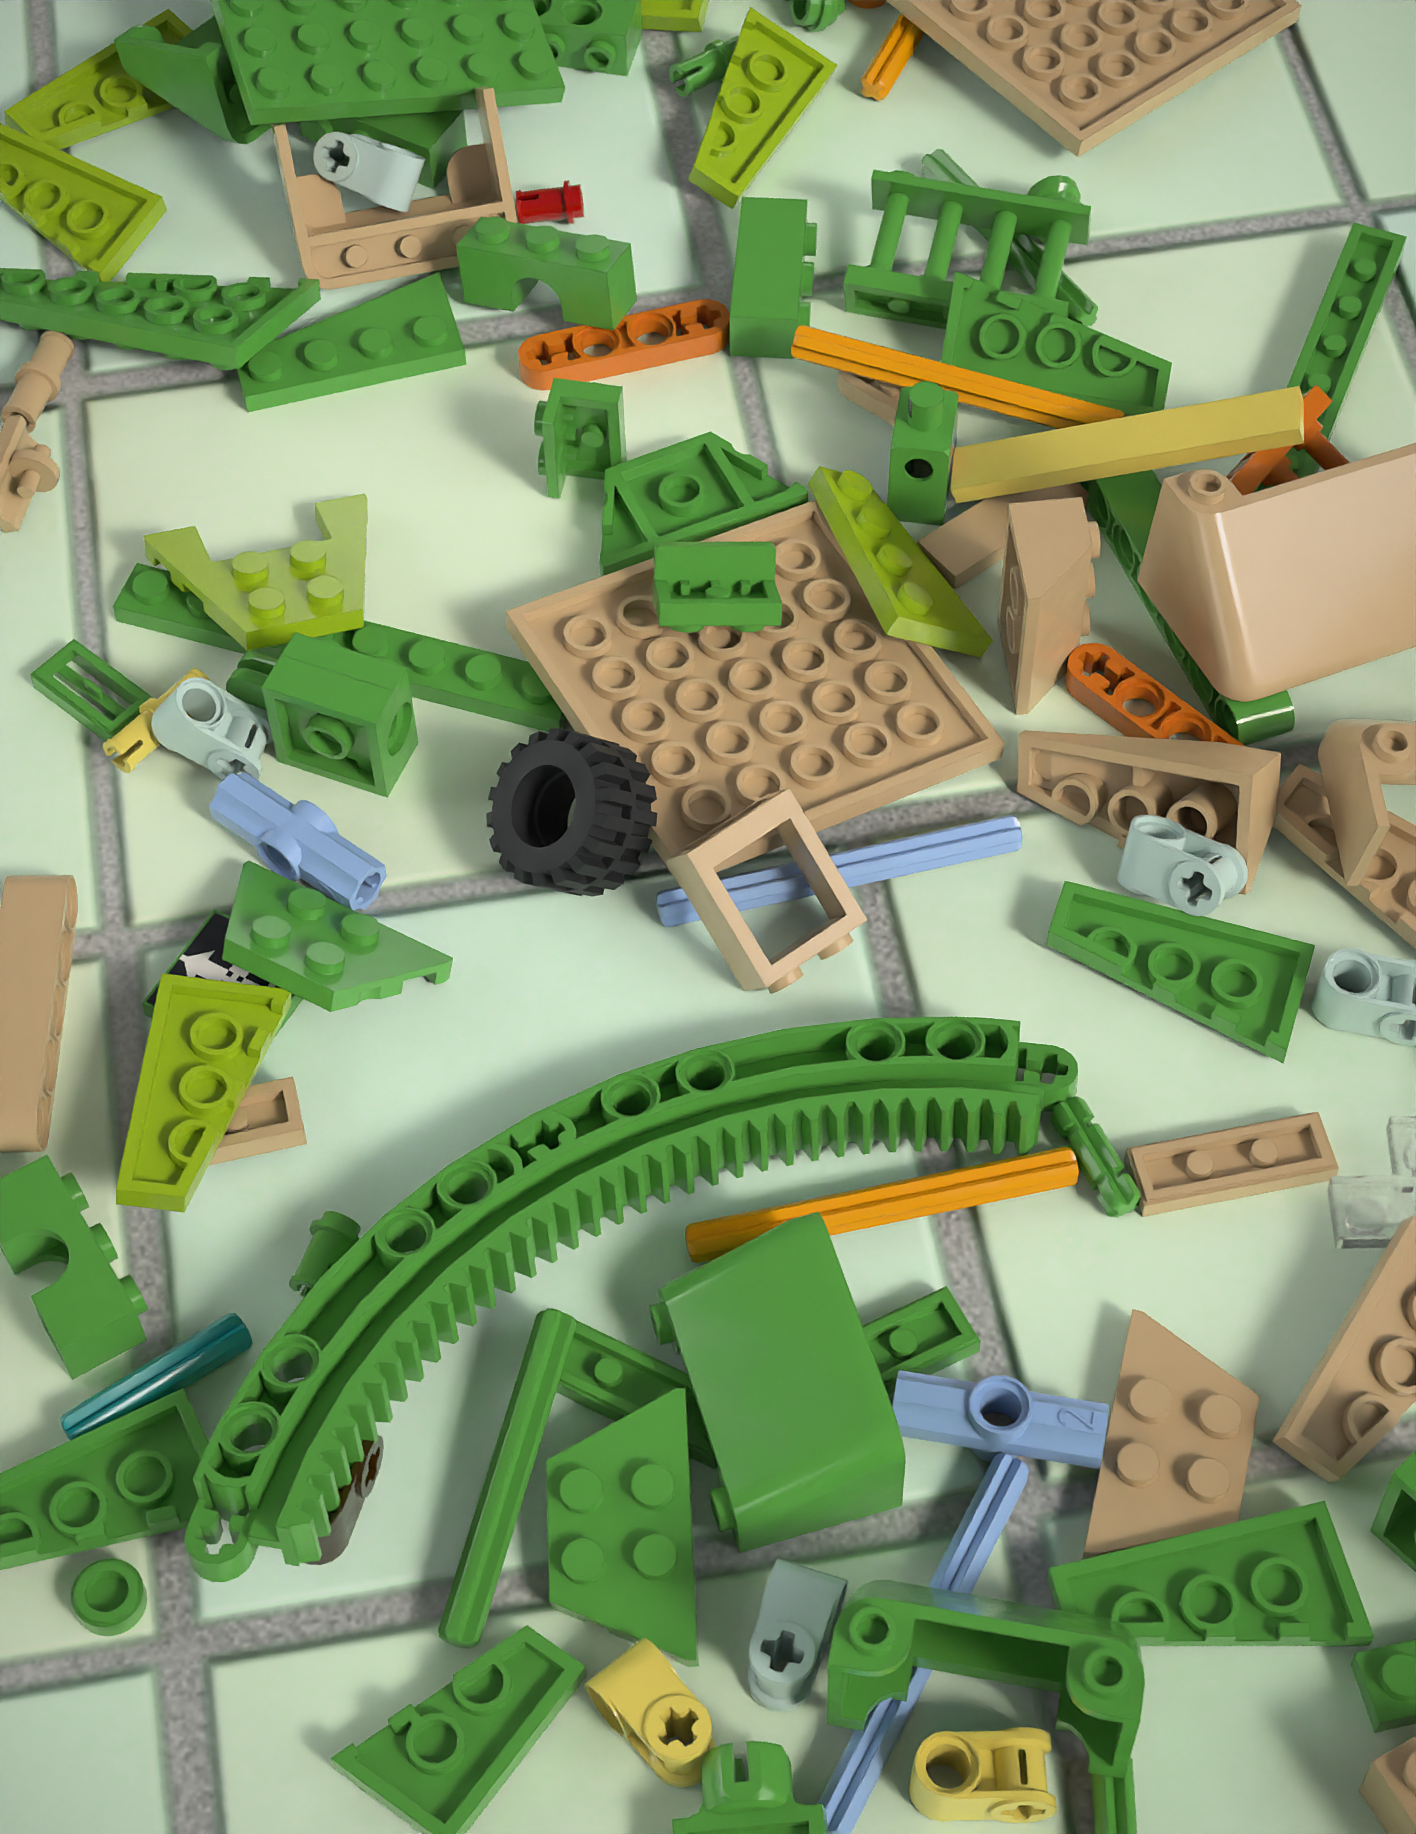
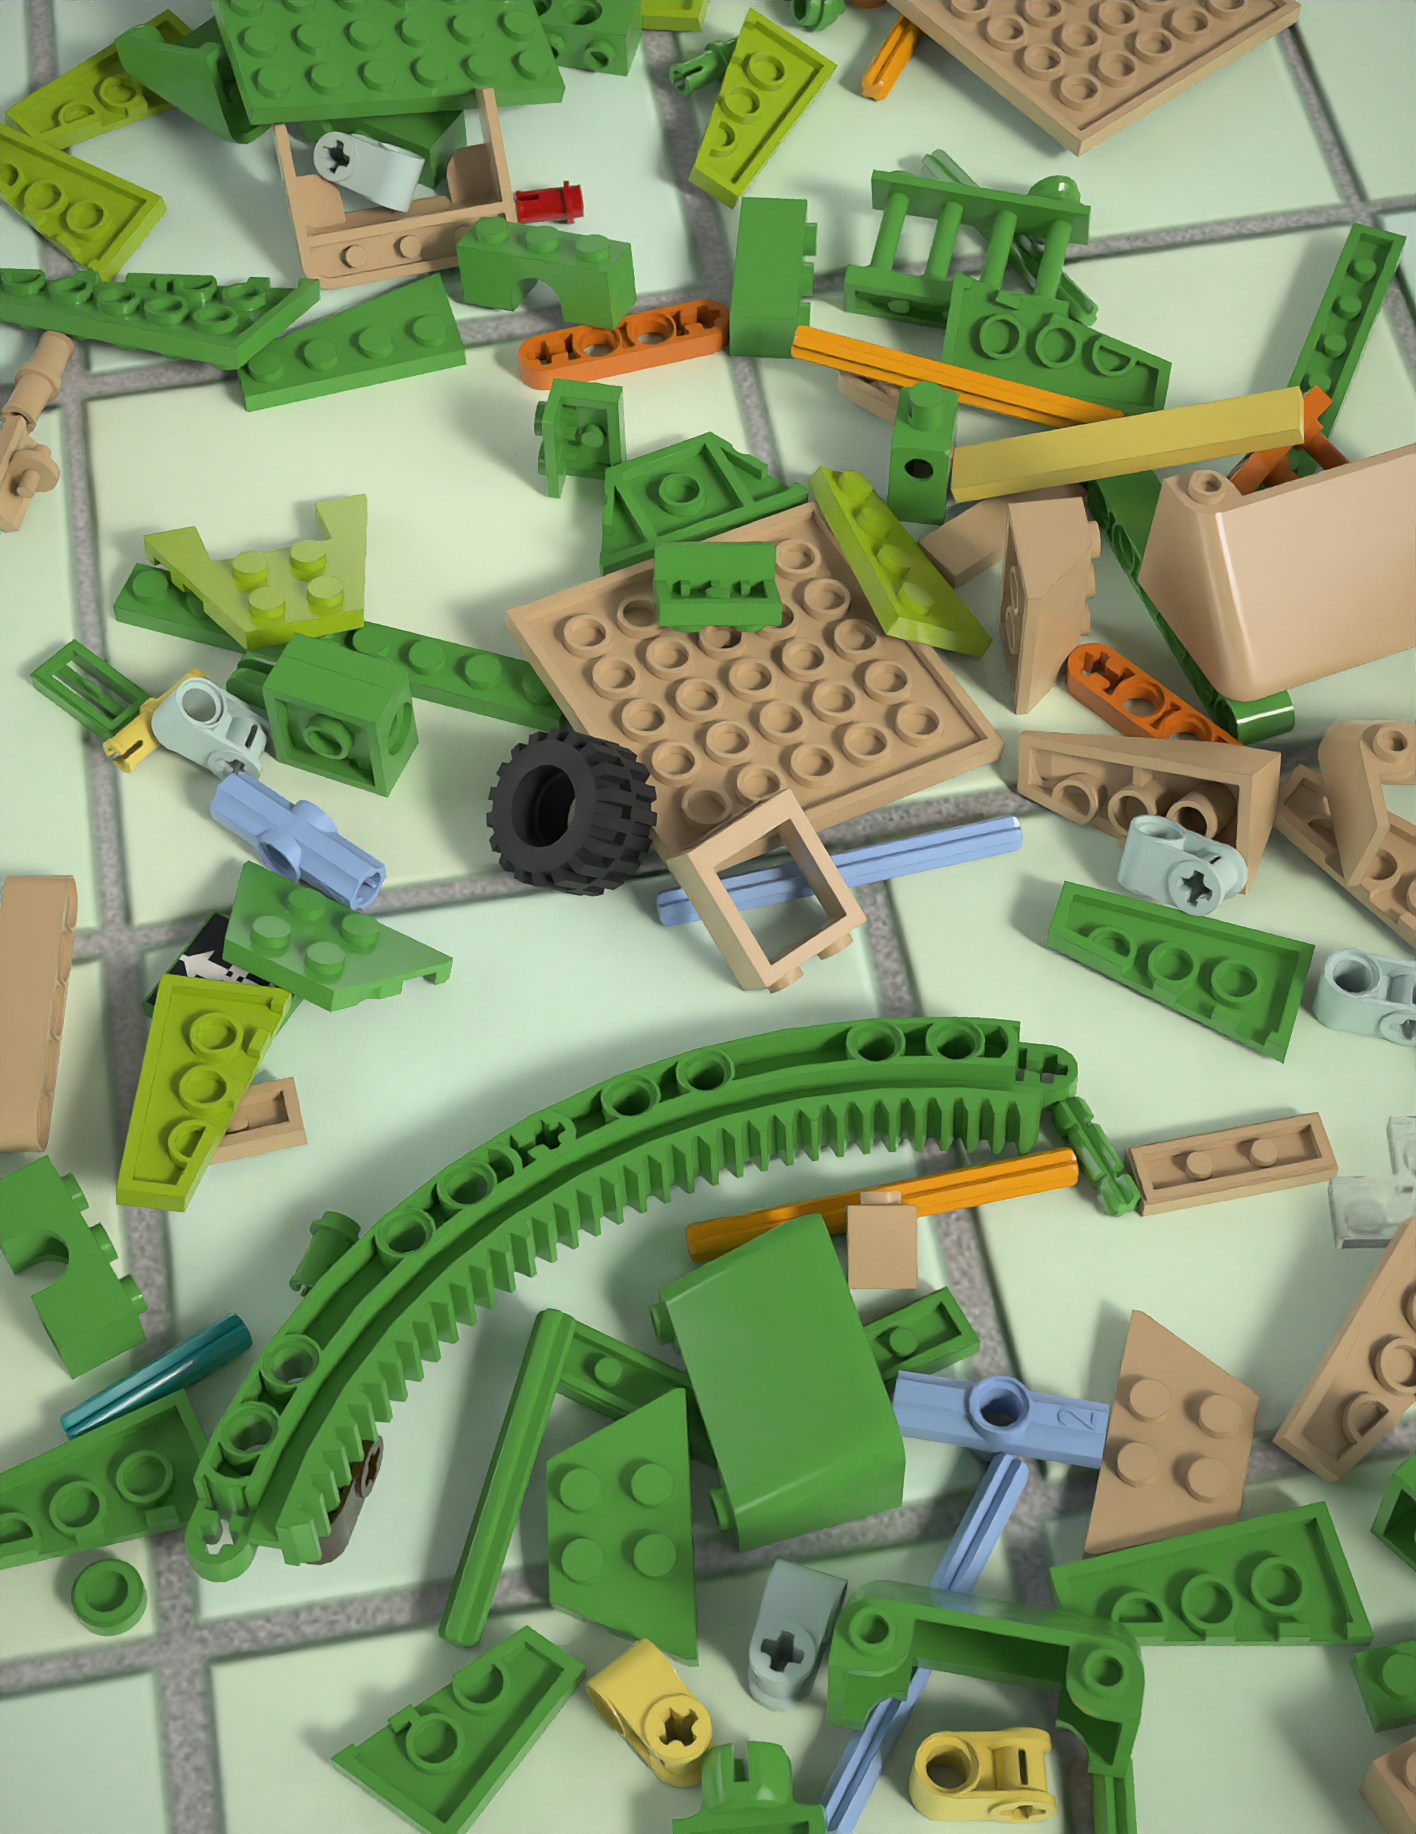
none -> tan brick [846,1191,918,1289]

